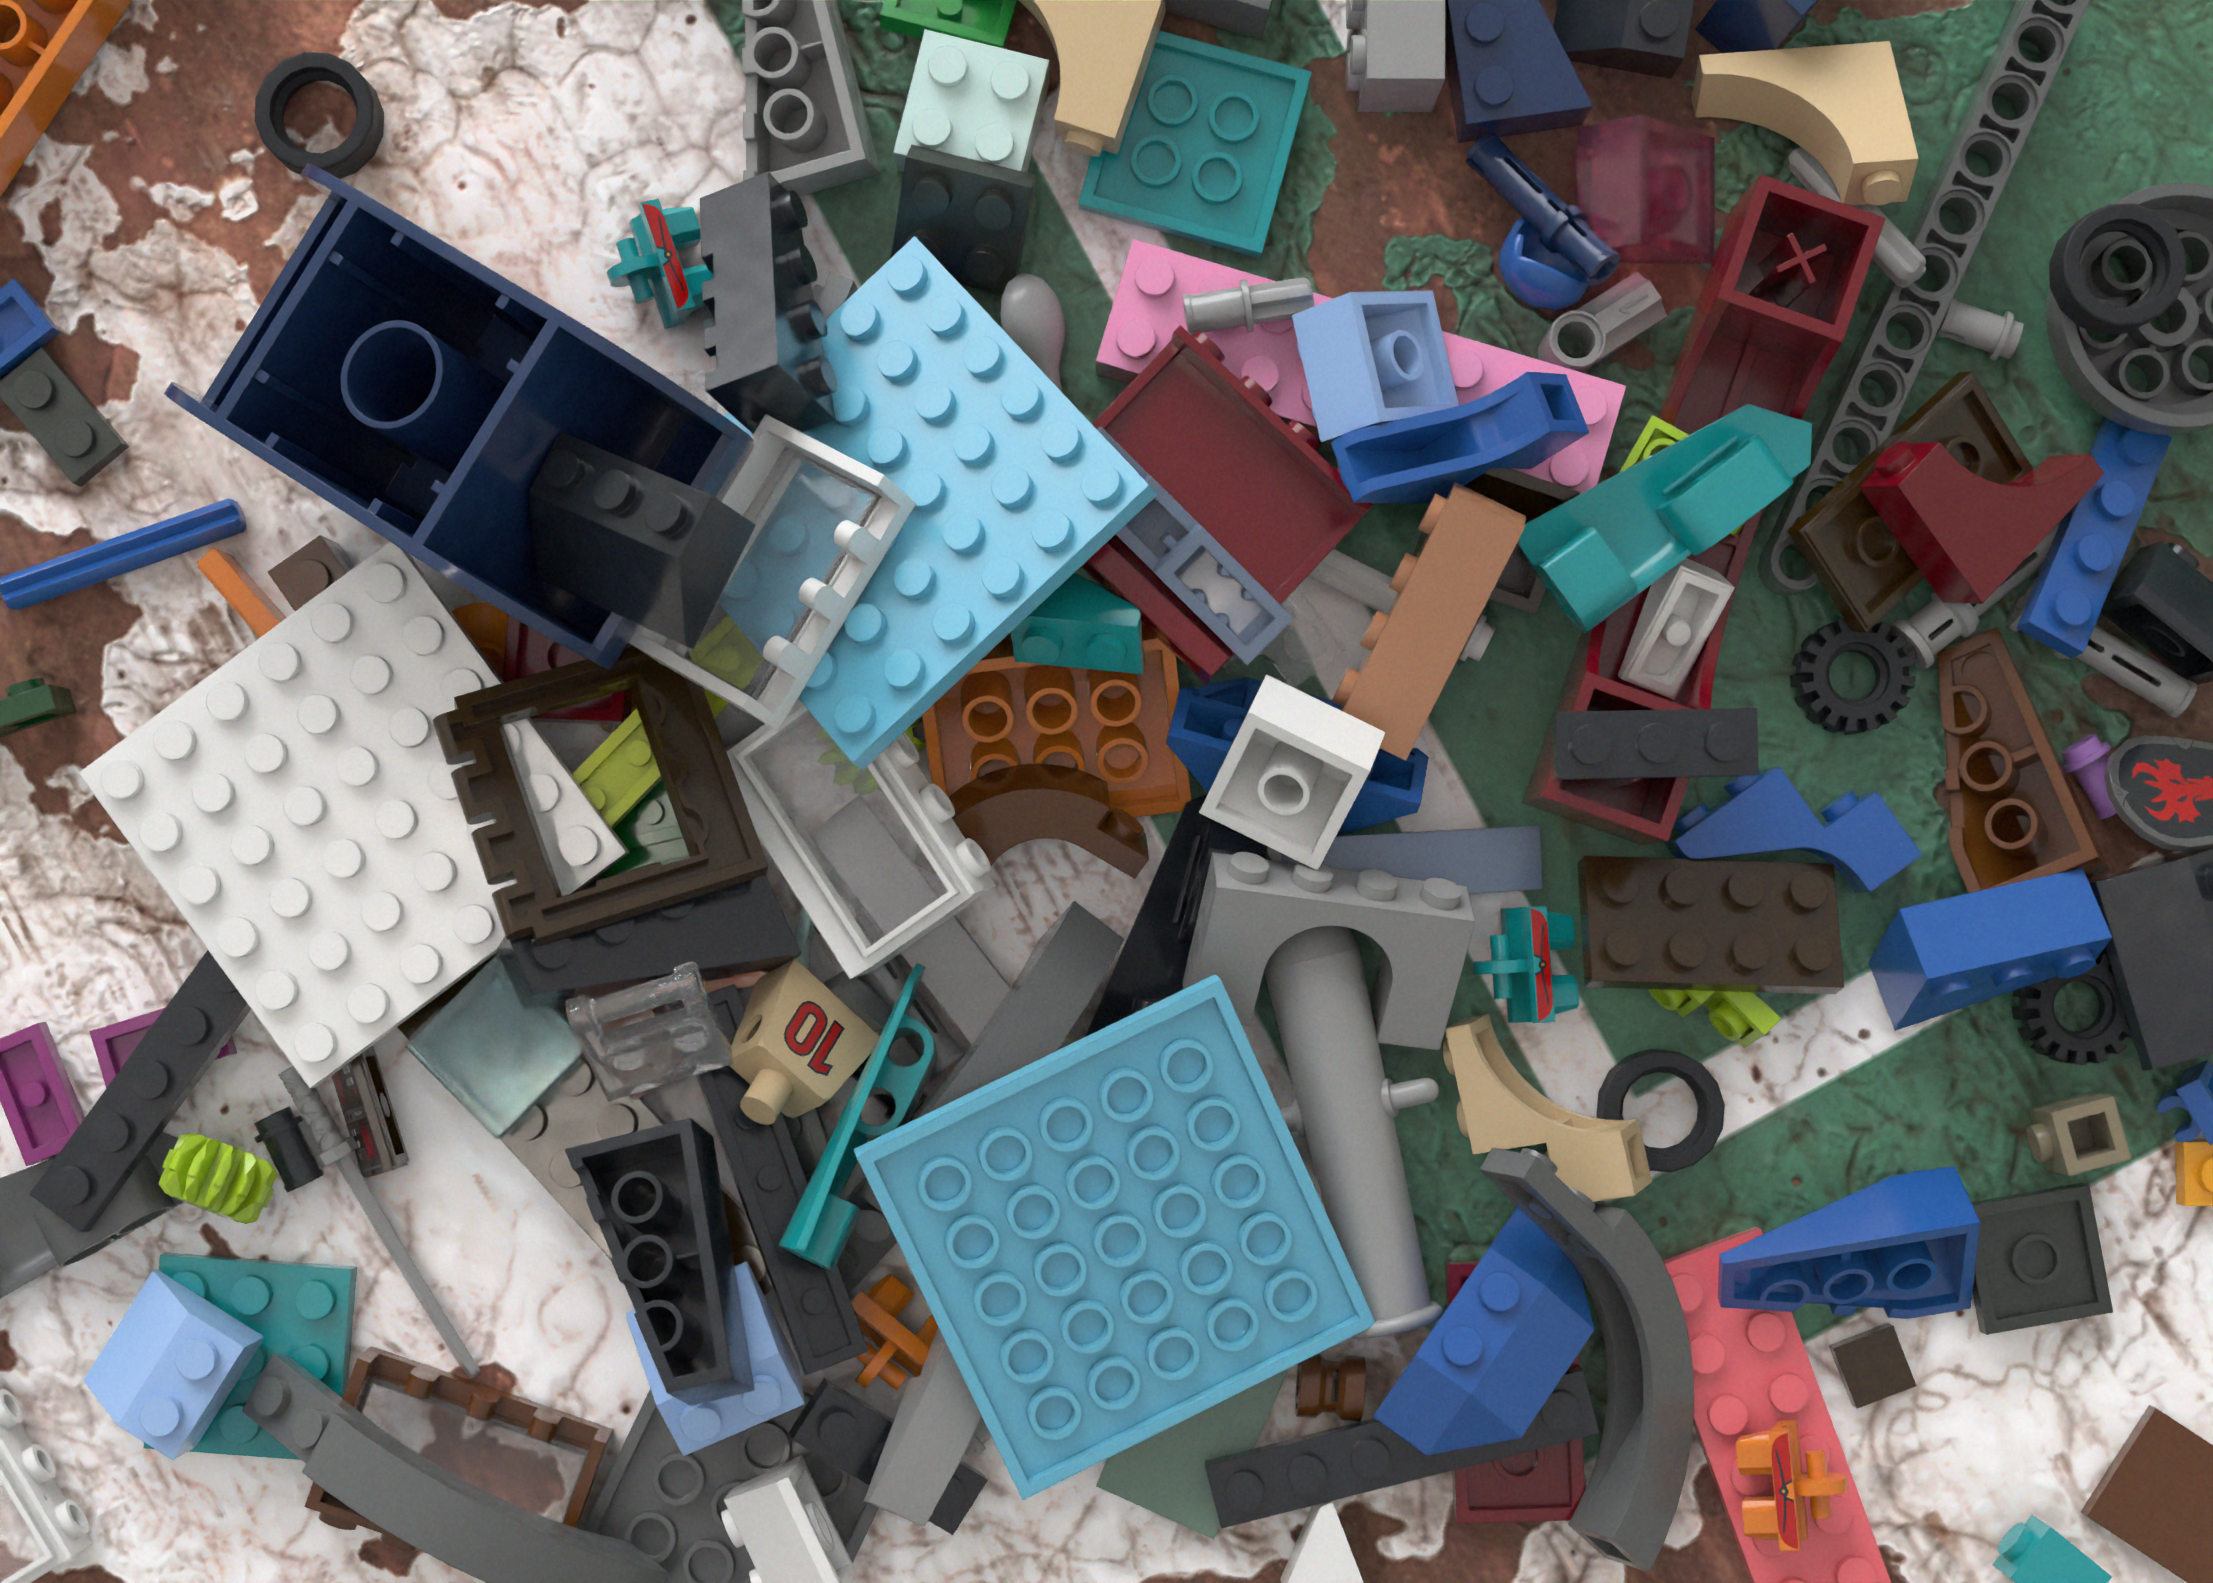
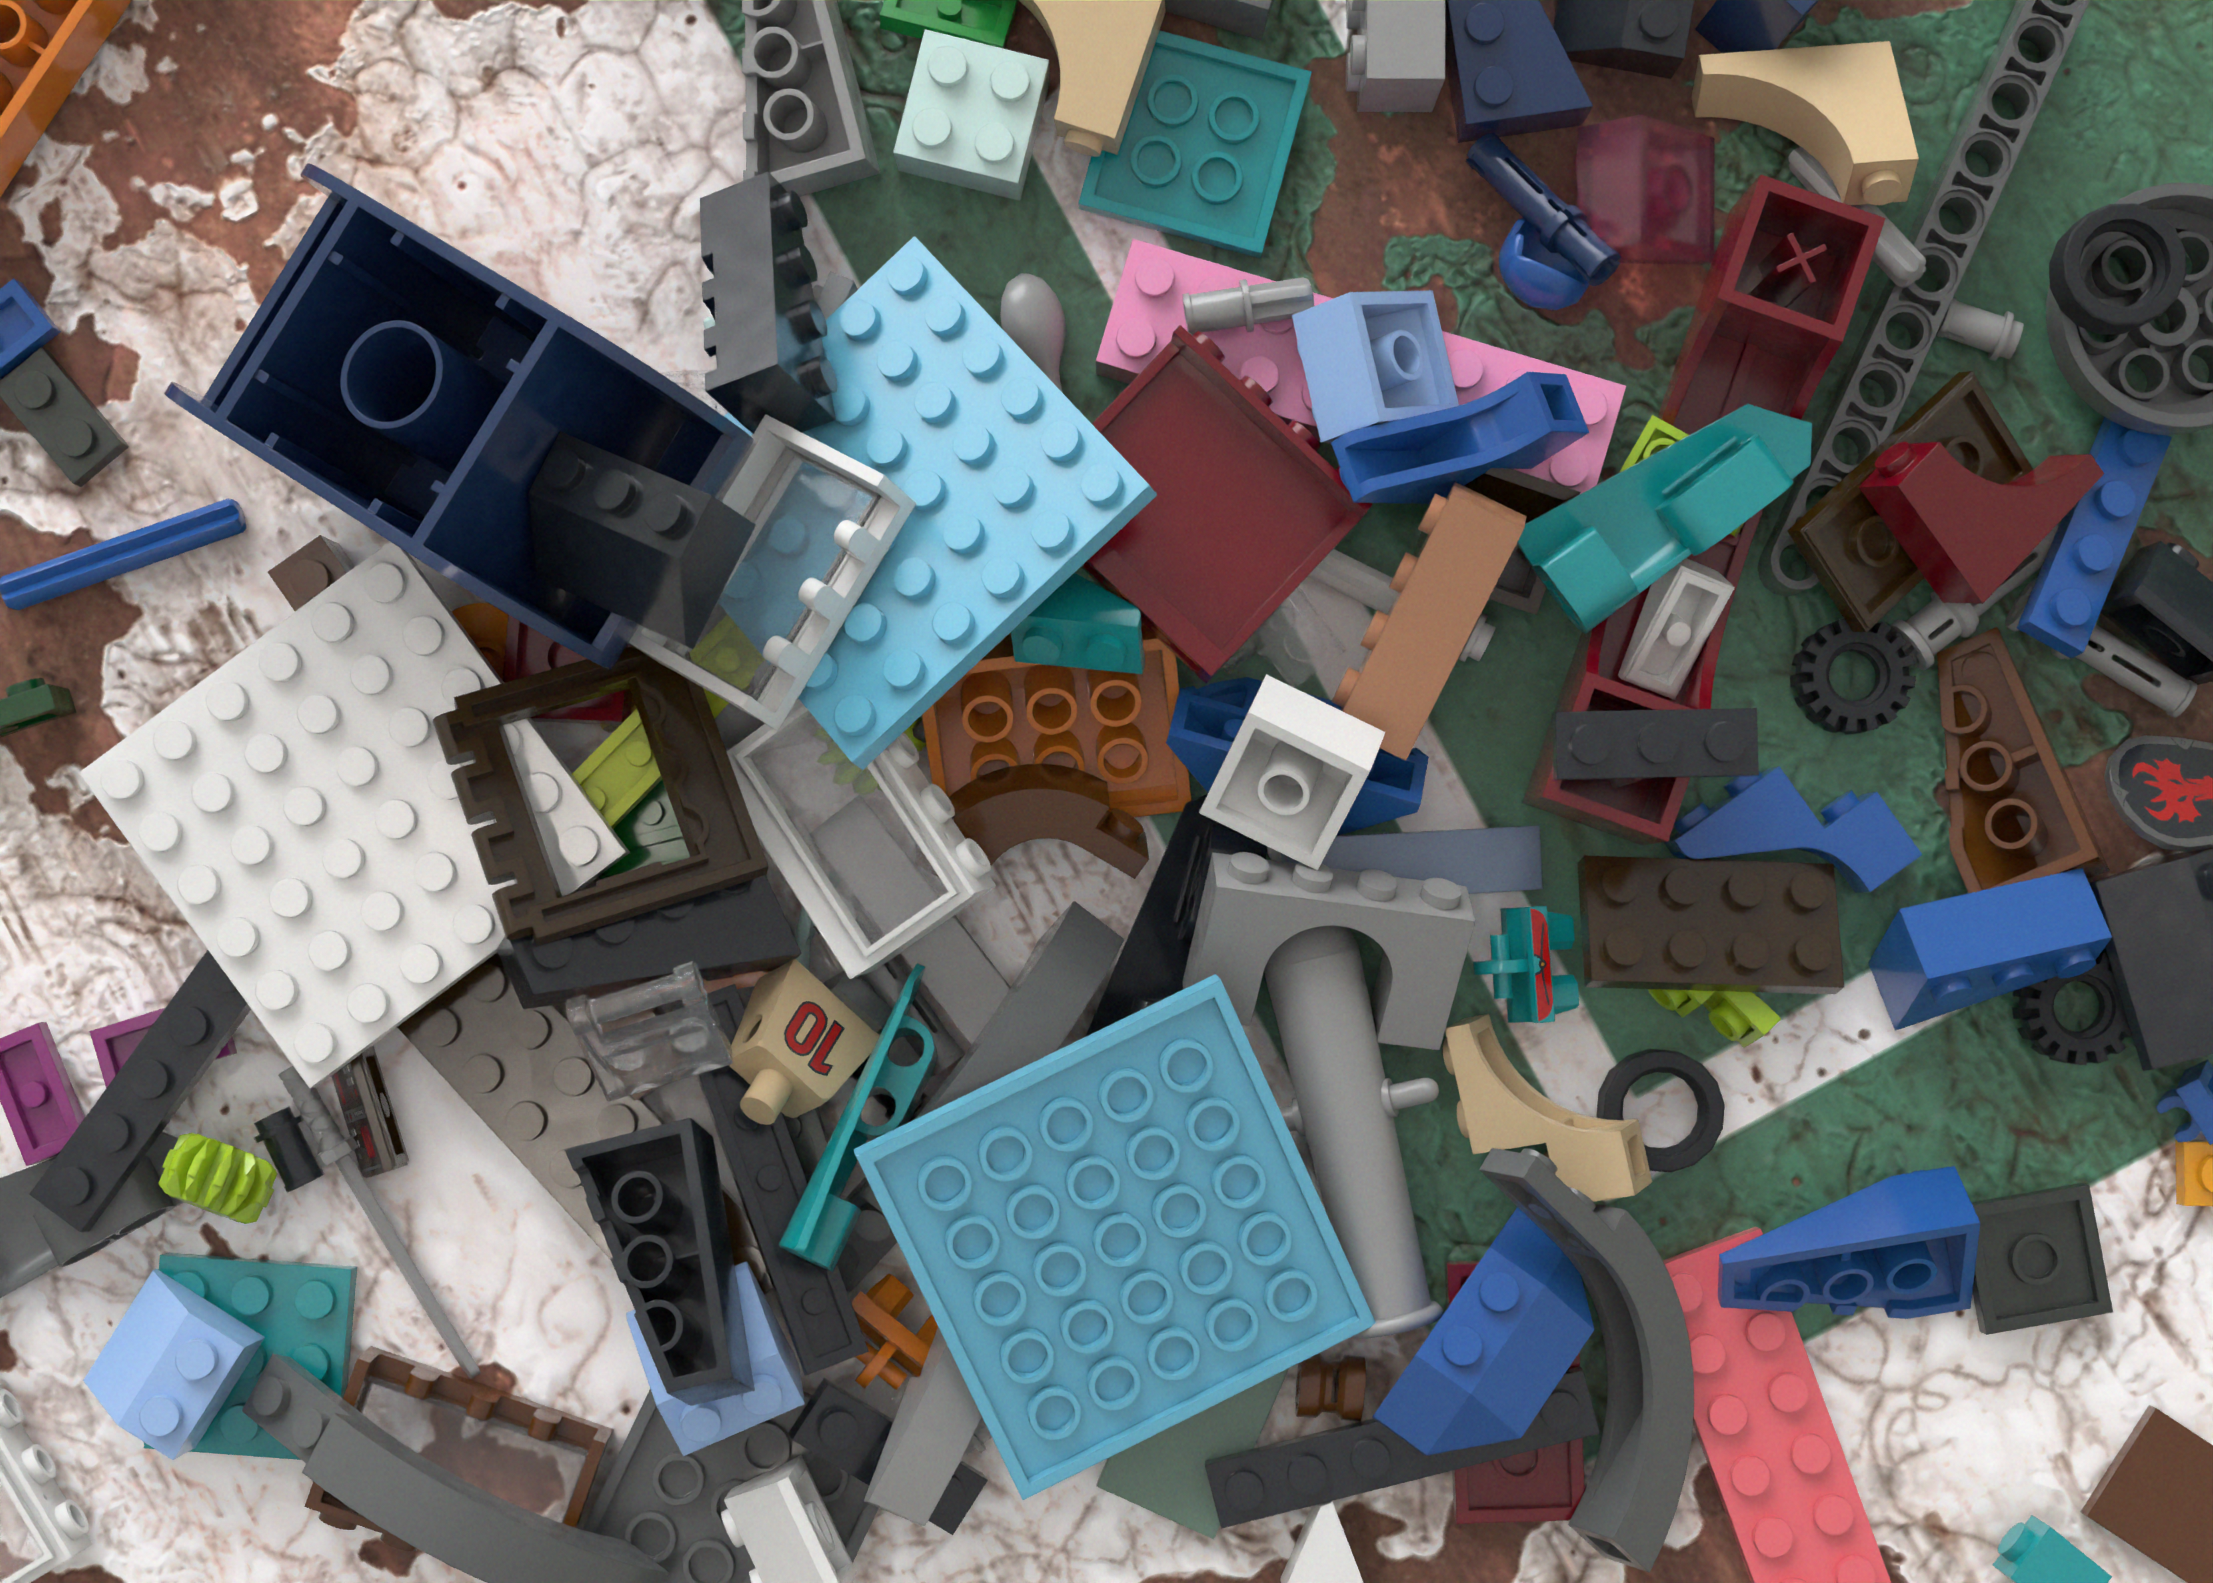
orange tile [197,547,287,638] -> none
black tyre [255,52,384,179] -> none
clear light blue plate [405,954,593,1139] -> none
teal hips [607,198,714,329] -> none
pearl dark grey plate [890,144,1036,294] -> none
sand blue slope [1097,426,1294,665] -> none
light grey piece [1538,271,1667,373] -> none
orange hips [1736,1420,1848,1551] -> none
dark brown tile [1828,1323,1917,1409] -> none
dark tan brick [2026,1092,2132,1176] -> none
medium lavender pin [2061,734,2117,820] -> none

